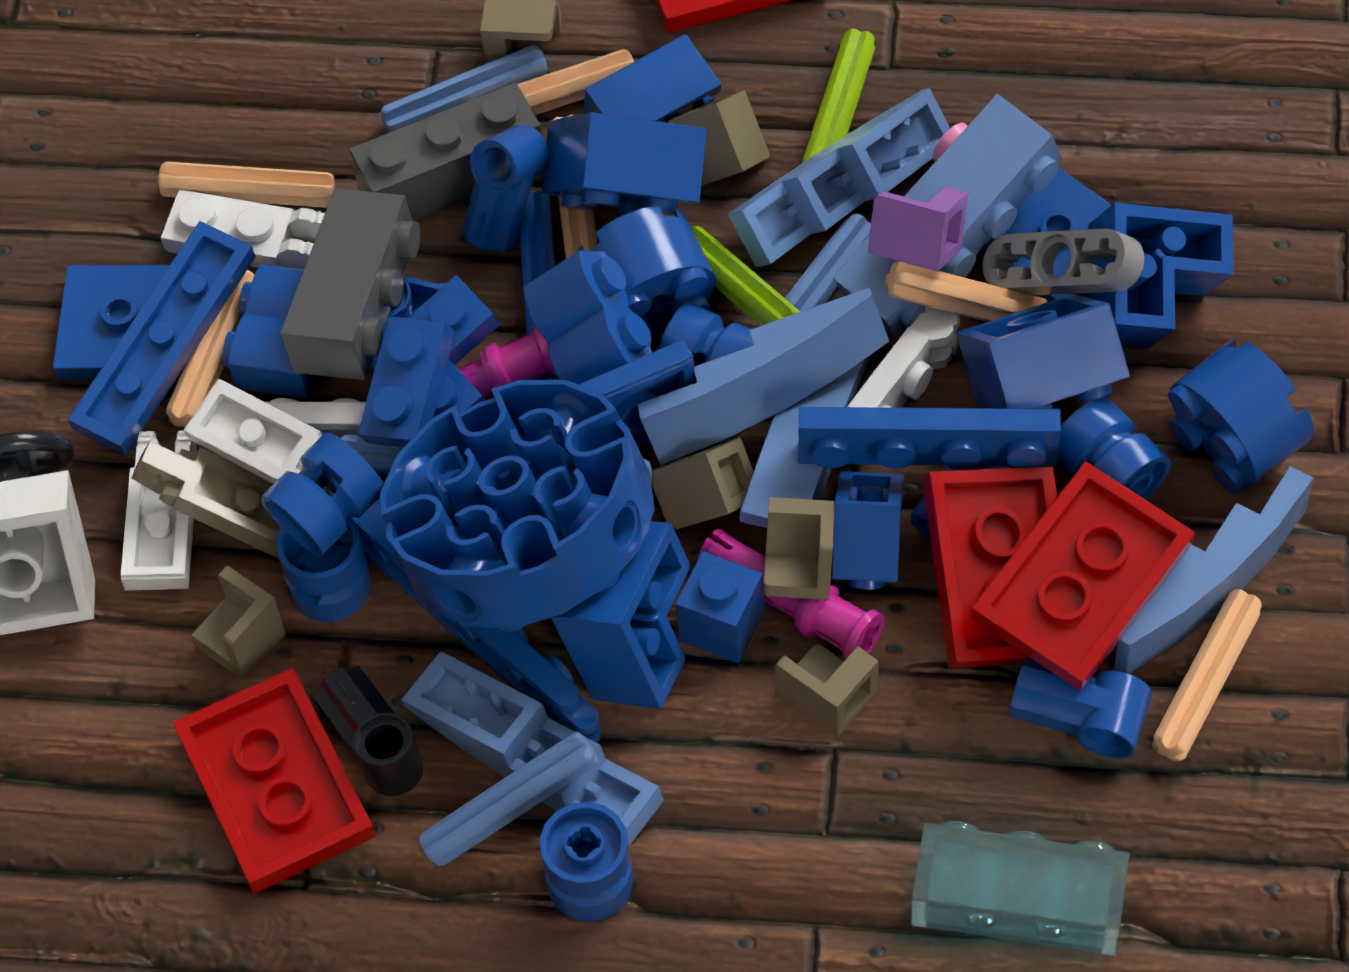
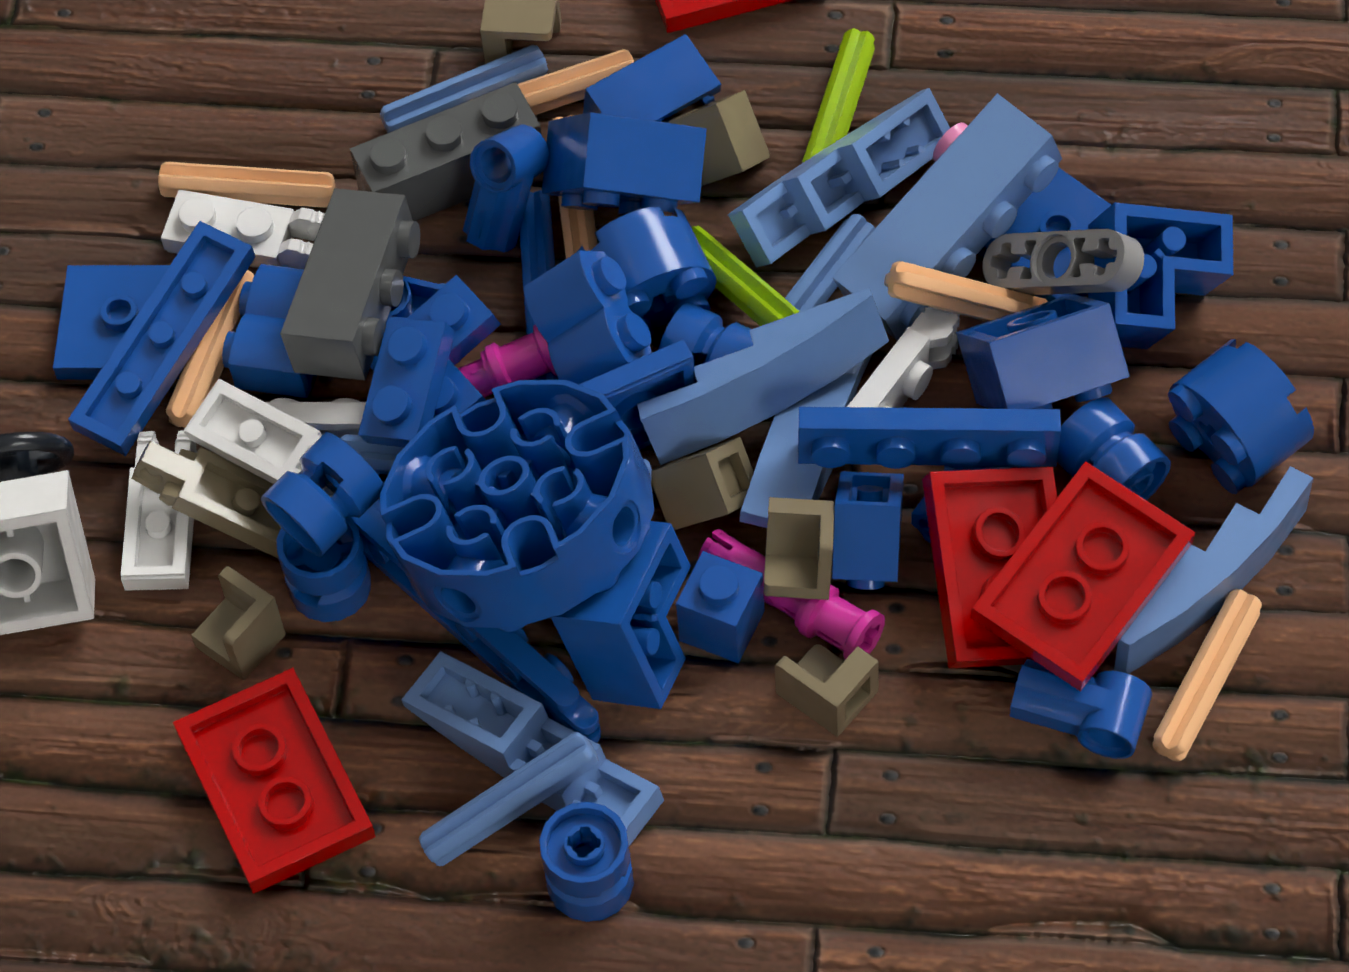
black piece [312,666,424,796] -> none
medium lavender panel [868,186,969,271] -> none
clear light blue brick [912,821,1129,956] -> none

